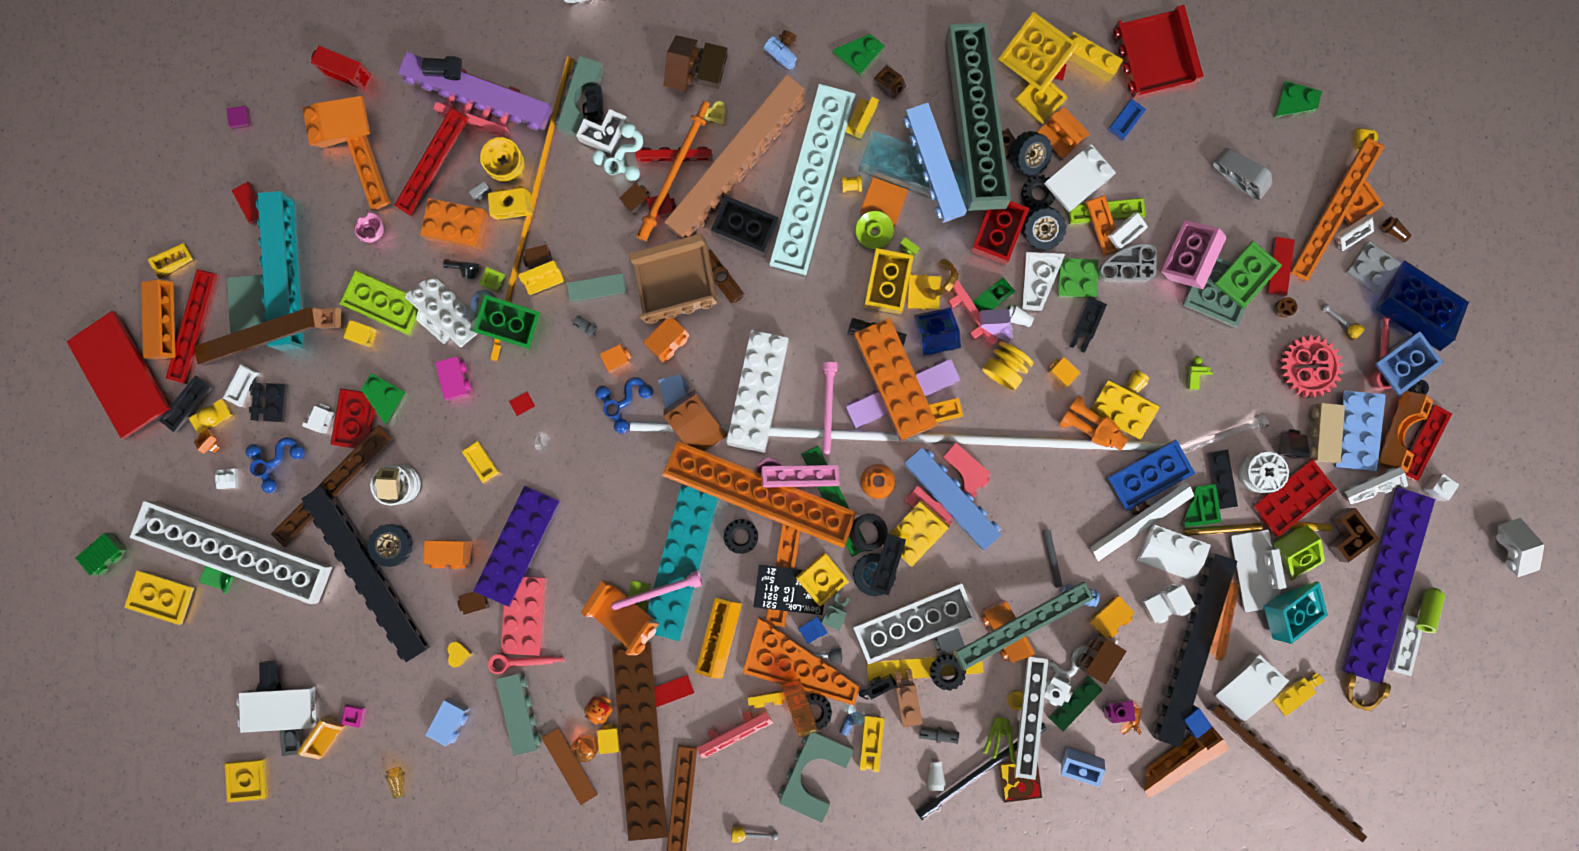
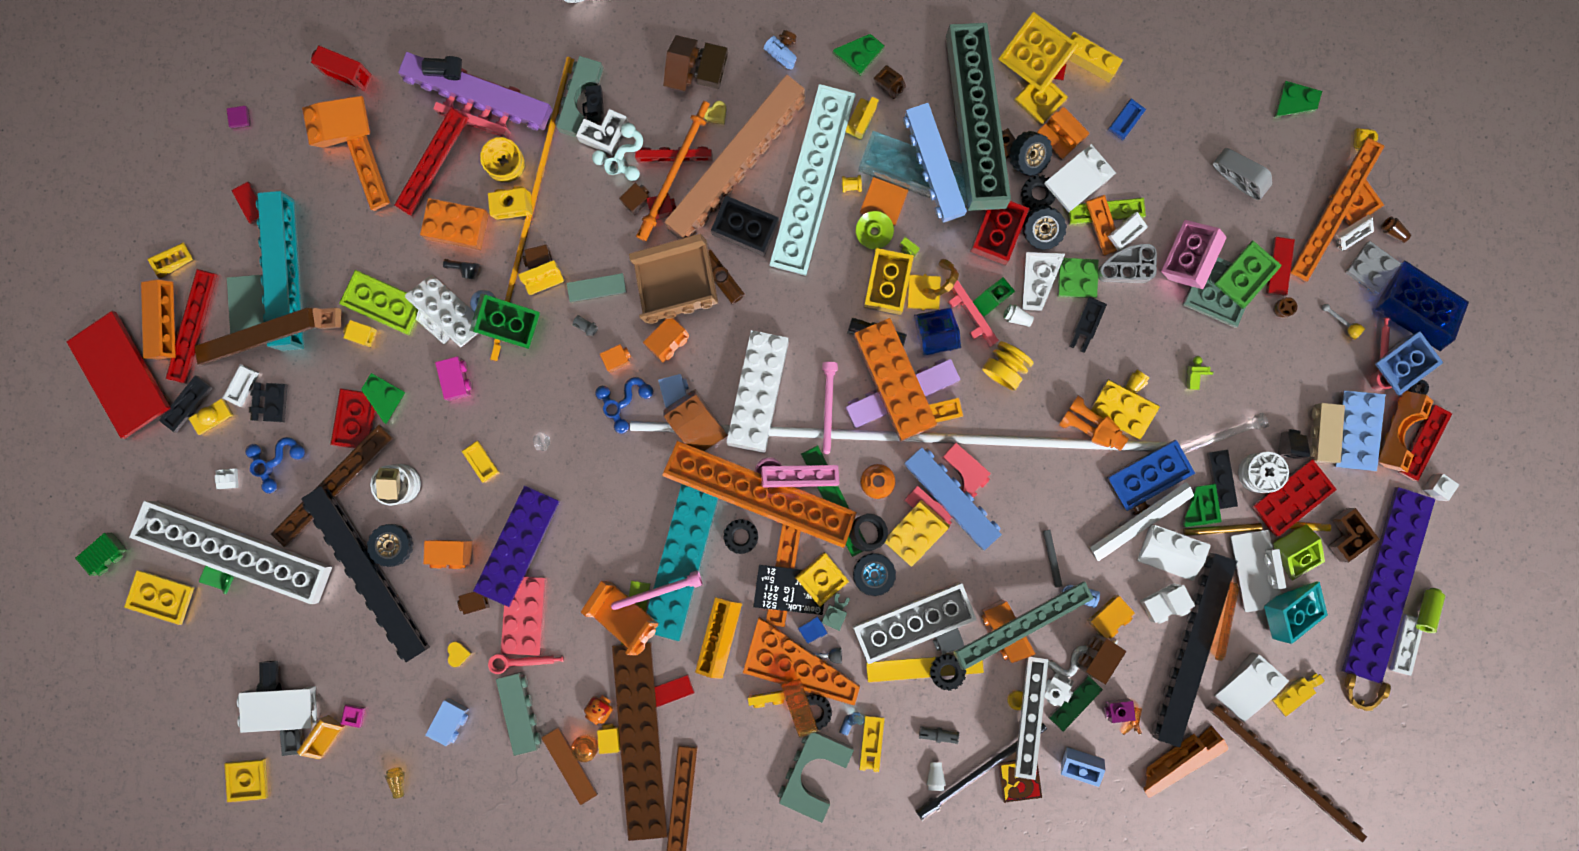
orange tile [194,428,220,454] -> none
white brick [302,403,334,434] -> none
bright pink hair [354,212,384,243] -> none
light grey tile [469,181,492,202] -> none
lime plate [479,267,505,292] -> none
red sticker [509,392,535,416] -> none
coral hinge [697,711,773,758] -> none
hinge [731,826,779,843] -> none
black piece [859,674,897,700] -> none
black plate [870,534,906,595] -> none
nougat hinge [895,669,922,728] -> none
lavender slope [979,309,1013,343] -> none
lime plant [983,718,1015,763] -> none
light orange brick [1048,357,1081,388] -> none
red panel [1113,5,1204,98] -> none
blue panel [1184,705,1212,738] -> none
coral gear [1279,335,1344,398] -> none
white wing [1345,467,1408,504] -> none
white brick [1496,518,1544,577] -> none

